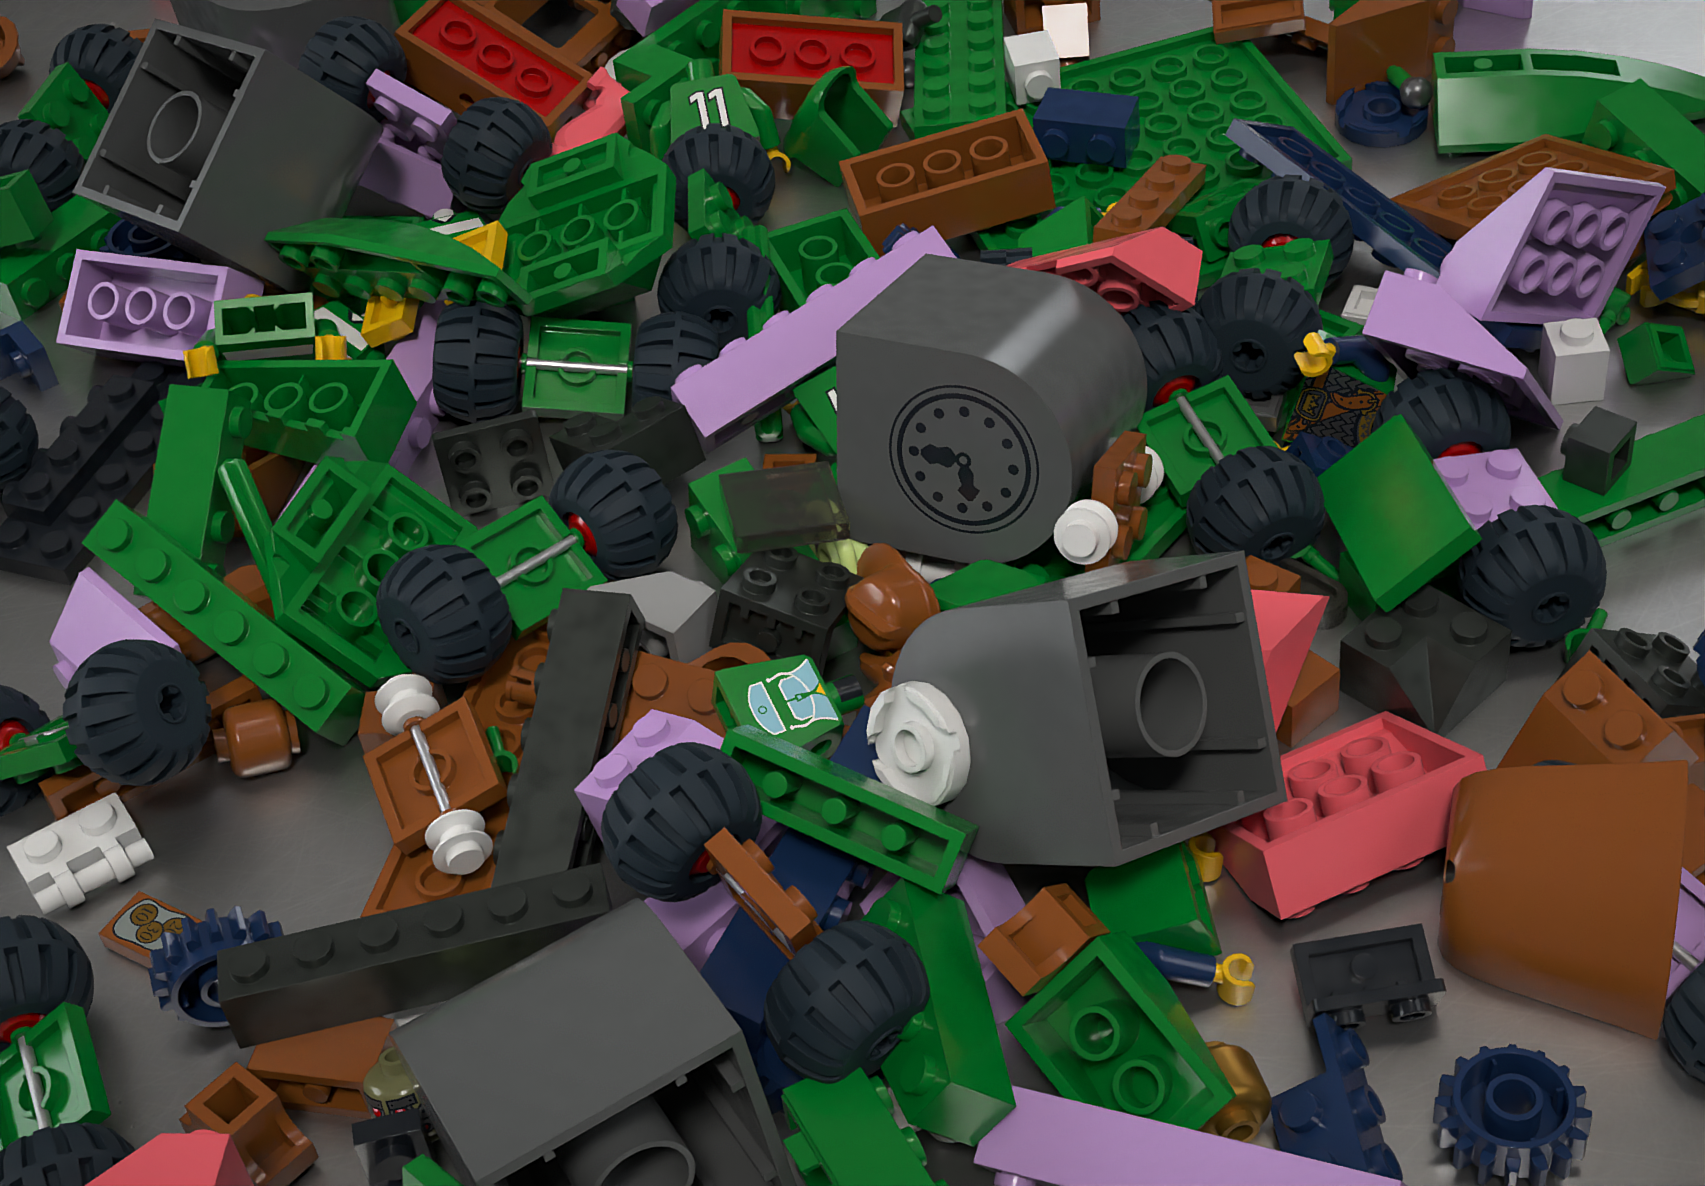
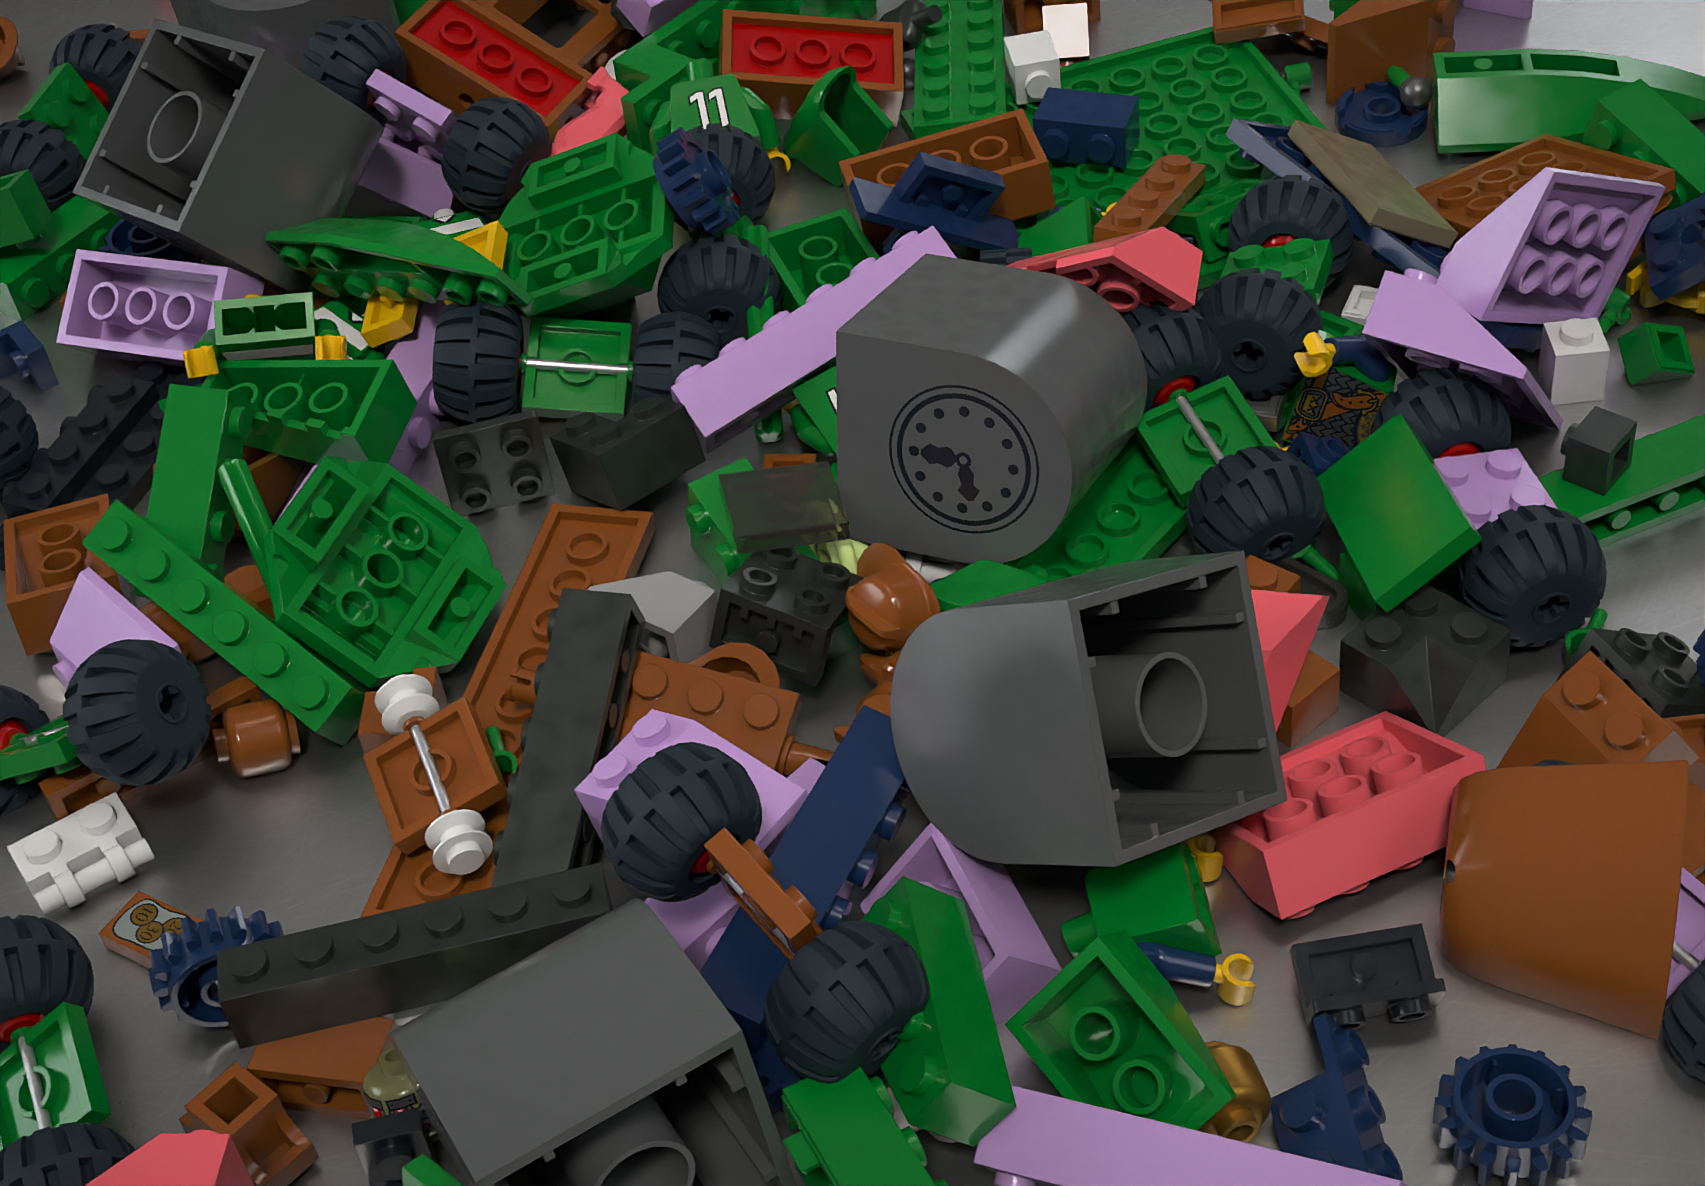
black plate [376,450,678,684] -> none
green torso [711,654,865,759] -> none
green brick [720,724,979,895] -> none
white tile [866,681,971,806] -> none
dark orange brick [977,883,1110,997] -> none
plate [1054,431,1164,573] -> none
none -> dark orange slope [3,493,133,656]
none -> dark blue gear [653,127,740,235]
none -> dark blue bracket [848,151,1020,251]
none -> green hand [1284,62,1312,99]
none -> dark tan tile [1287,120,1458,249]

